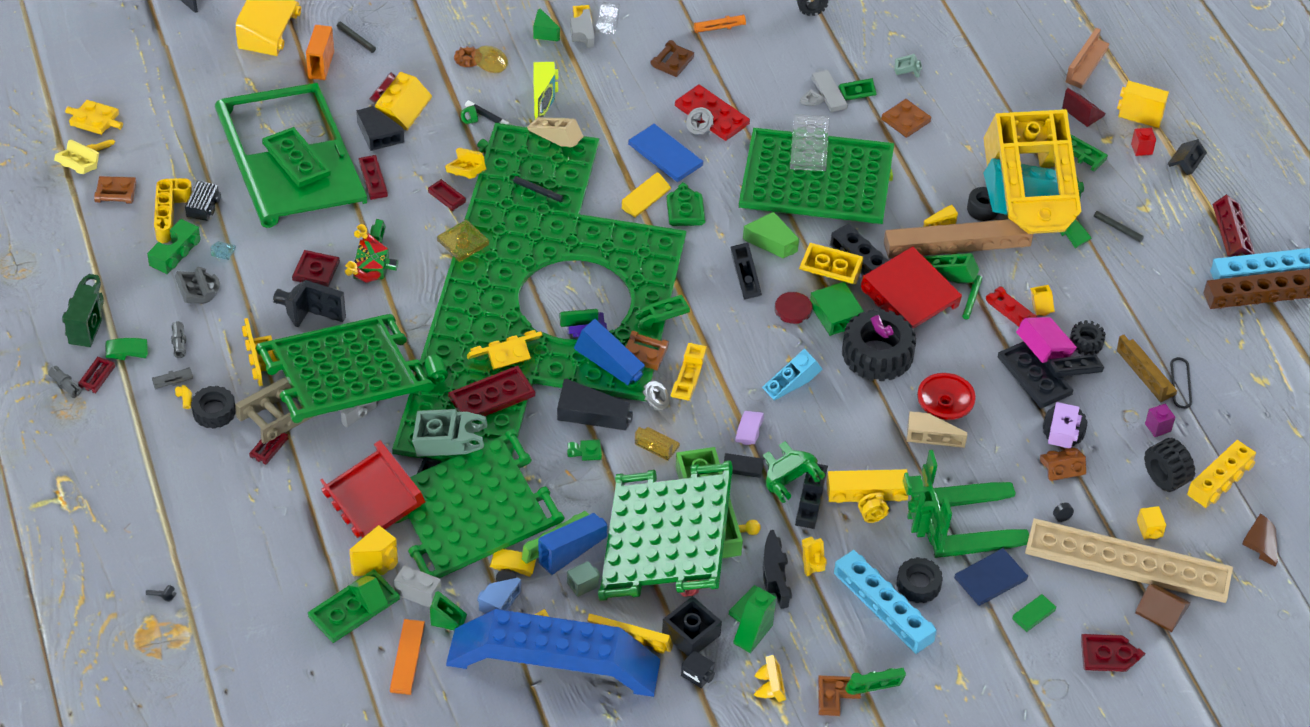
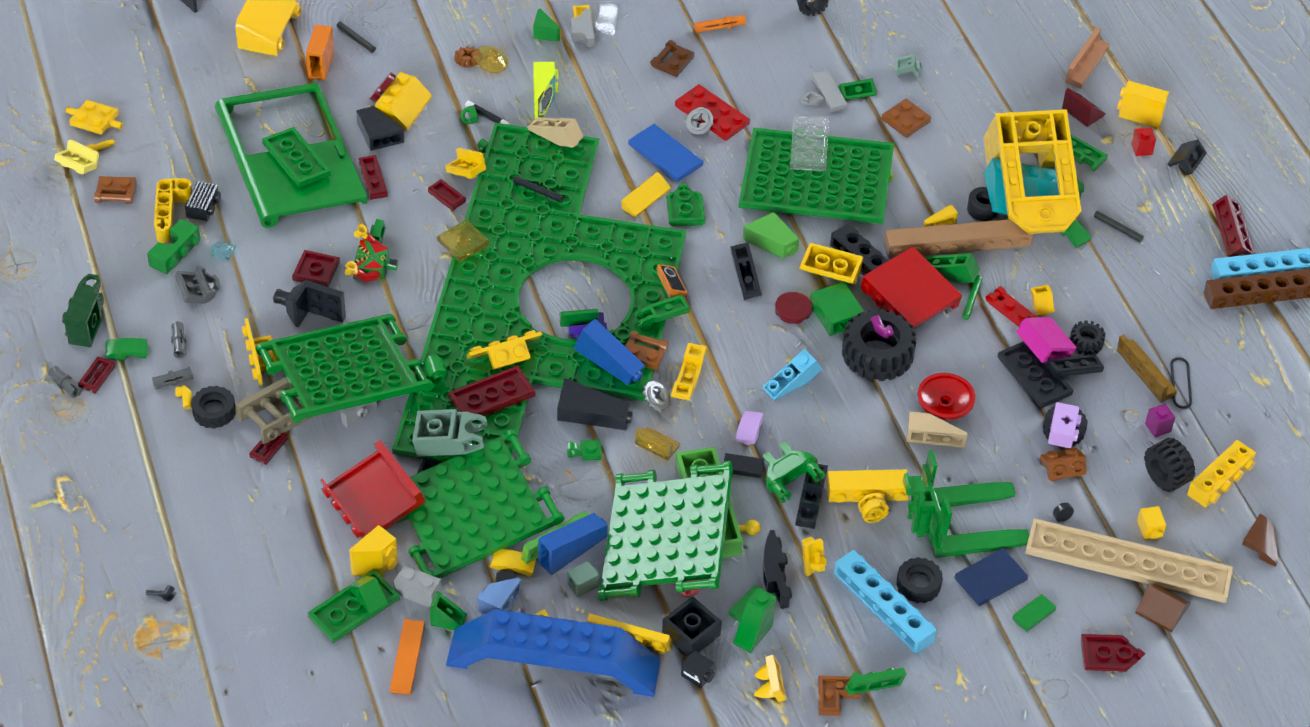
none -> slope [657,264,688,298]

